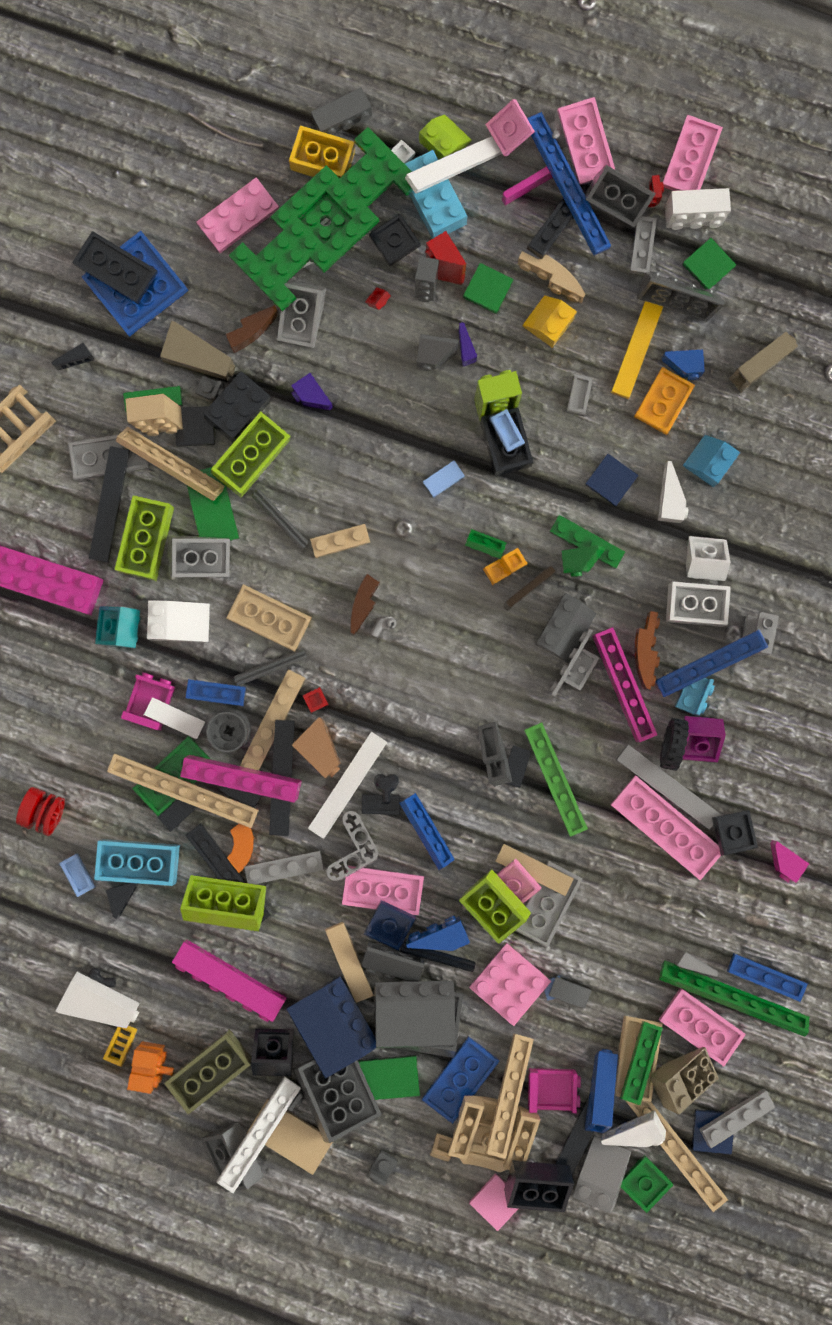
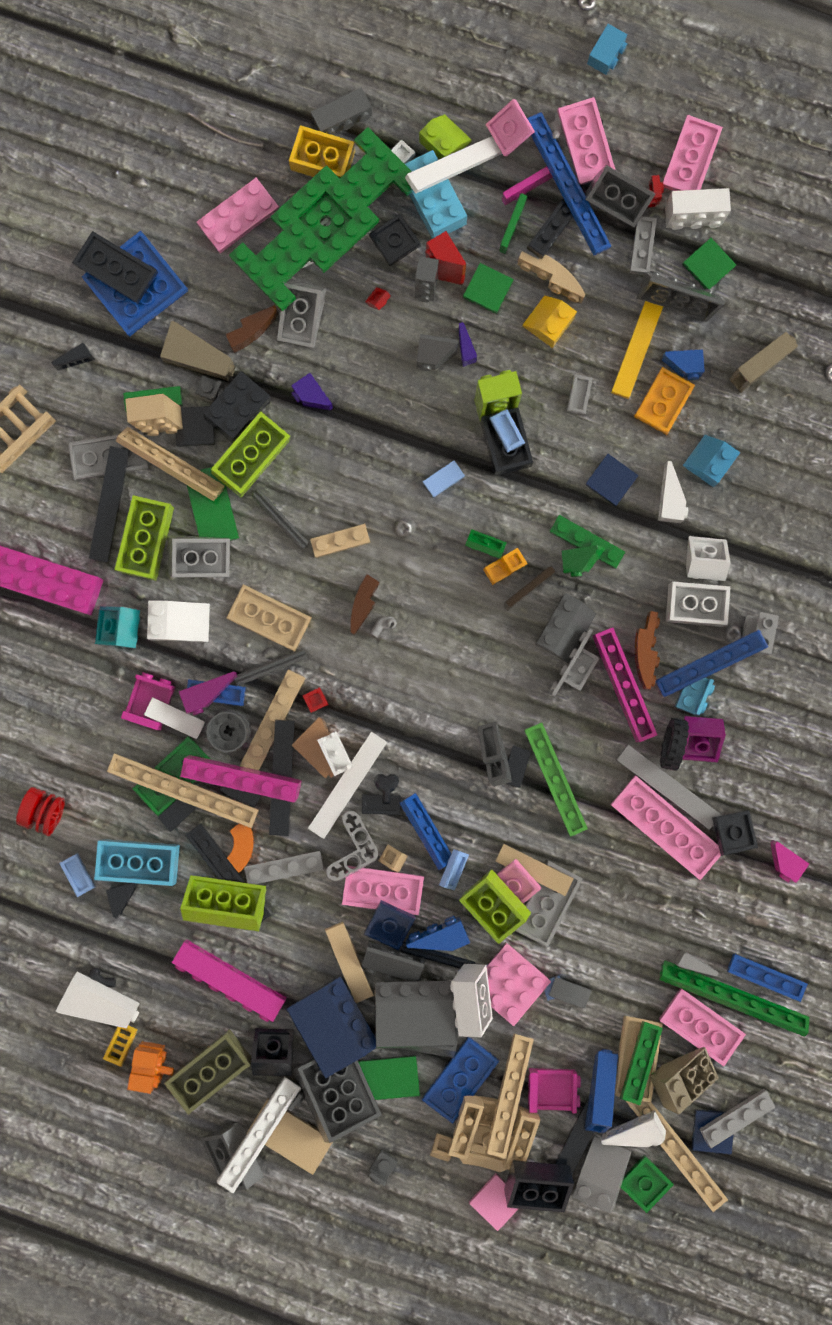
none -> magenta slope [179,672,237,716]
none -> white hinge [317,732,353,776]
none -> tan slope [378,845,408,872]
none -> light blue tile [439,849,469,890]
none -> white brick [450,964,493,1038]
none -> green tile [499,193,527,254]
none -> dark azure brick [587,24,628,75]

